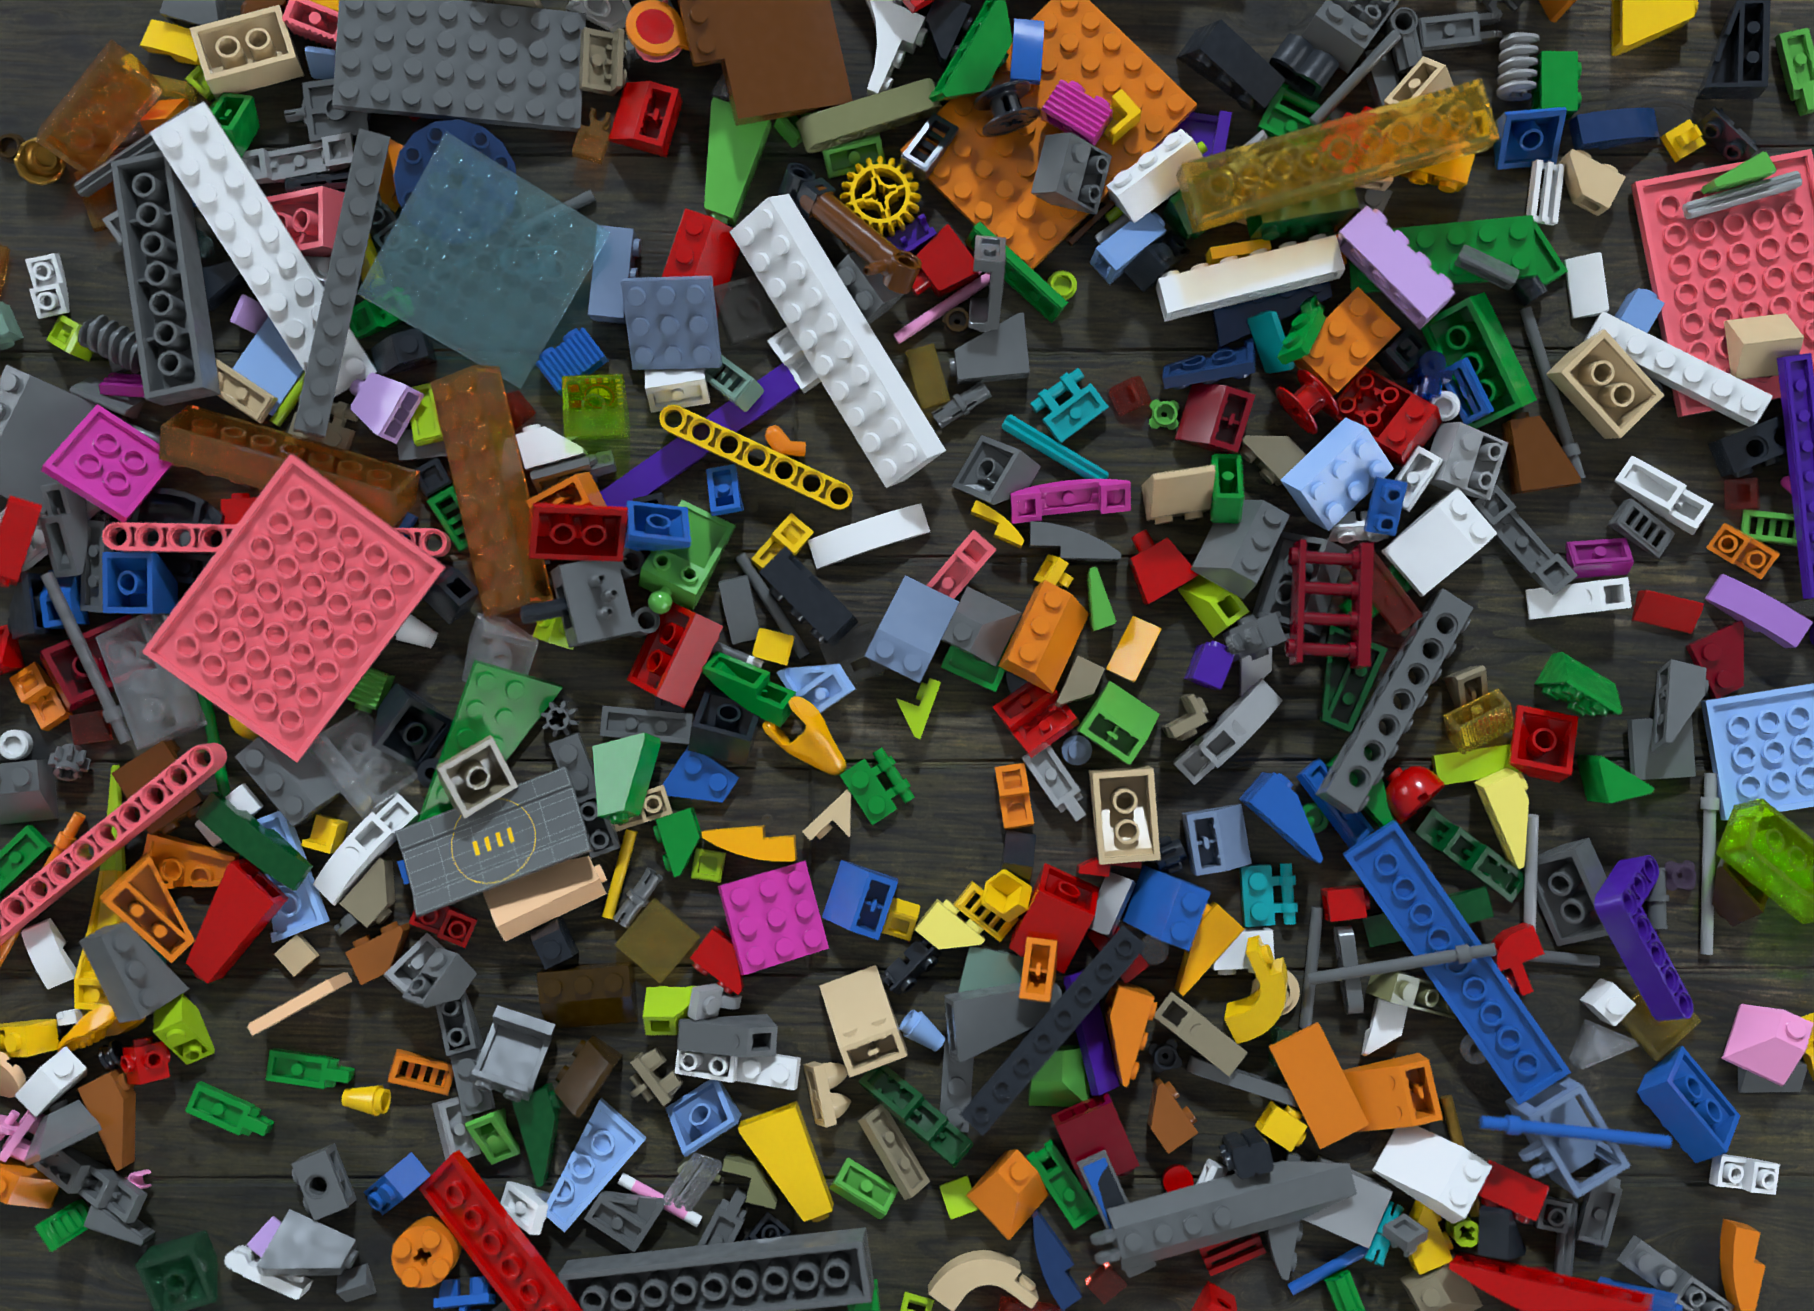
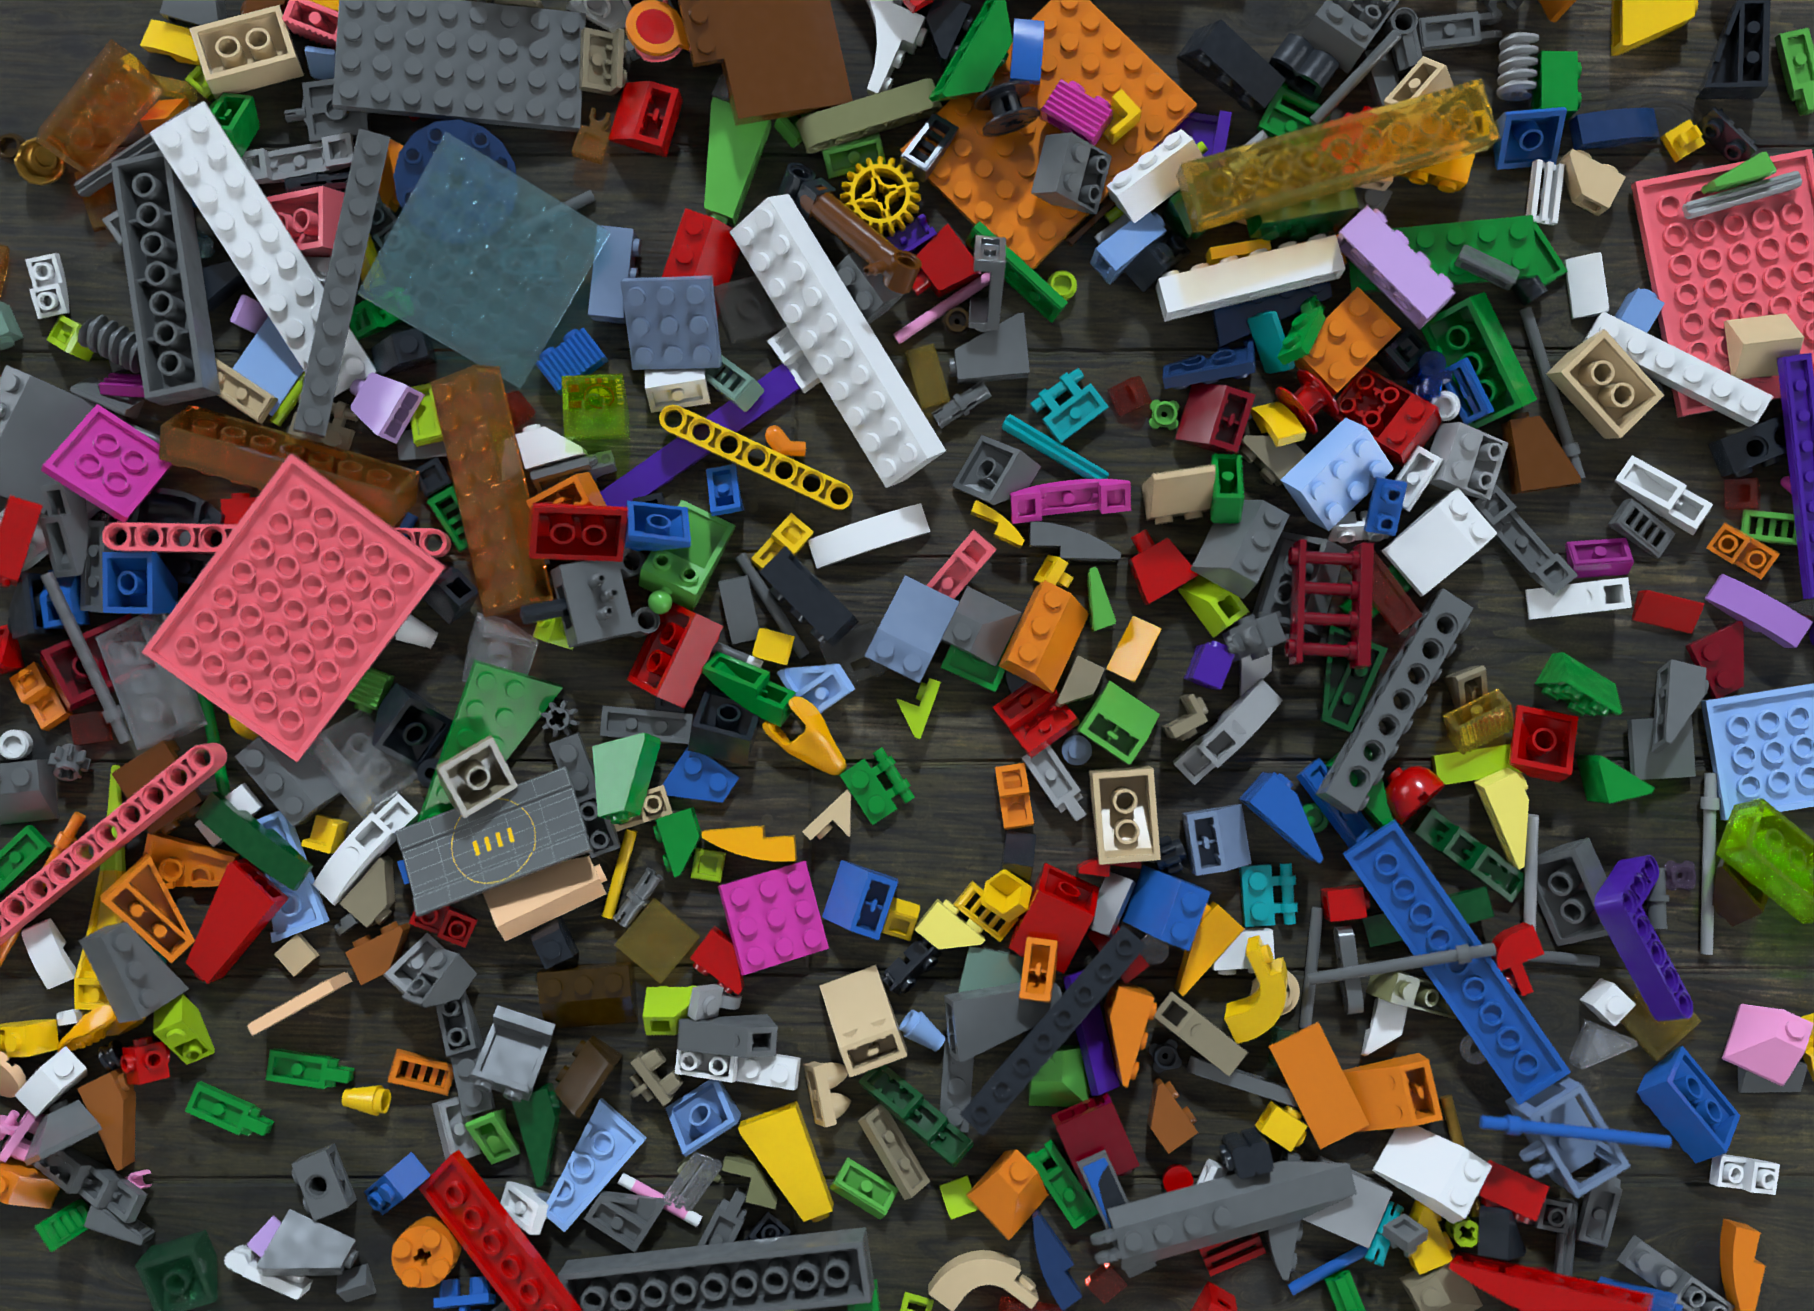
none -> yellow slope [1250,401,1306,447]

